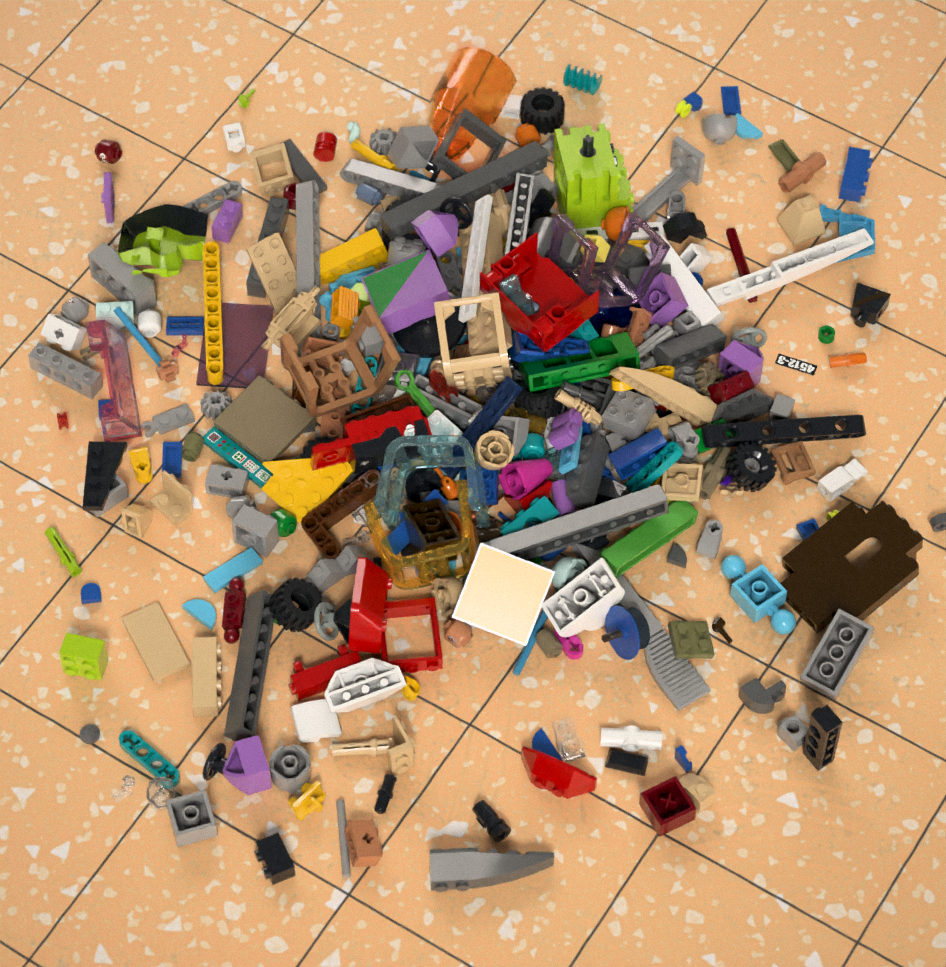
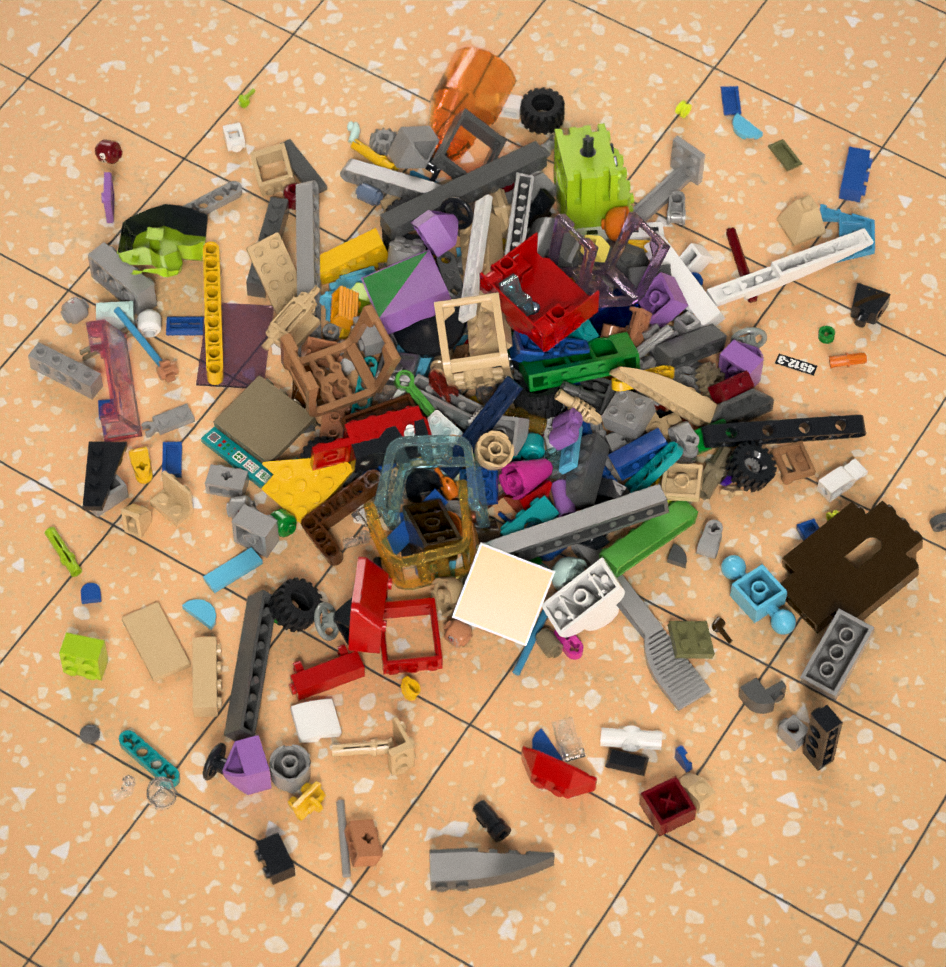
white brick [40,314,87,351] -> none
clear red bush [57,412,69,430] -> none
light grey brick [166,790,218,847] -> none
clear pink piece [171,334,188,357] -> none
olive brick [181,432,205,462] -> none
light grey gear [200,389,232,421] -> none
medium lavender brick [211,199,243,243] -> none
dark red plate [222,577,246,644] -> none
light grey arch [304,545,372,594] -> none
red piece [313,132,337,162] -> none
white wedge [324,658,406,713] -> none
light grey tile [365,212,382,236] -> none
black axle [374,774,397,814] -> none
orange head [515,123,541,147] -> none
teal piece [564,64,603,95] -> none
blue piece [602,606,650,660] -> none
black brick [663,212,707,244] -> none
blue tile [682,91,703,111] -> none
light grey cylinder [702,114,737,145] -> none
light grey brick [769,394,795,420] -> none
nougat piece [778,152,827,193] -> none

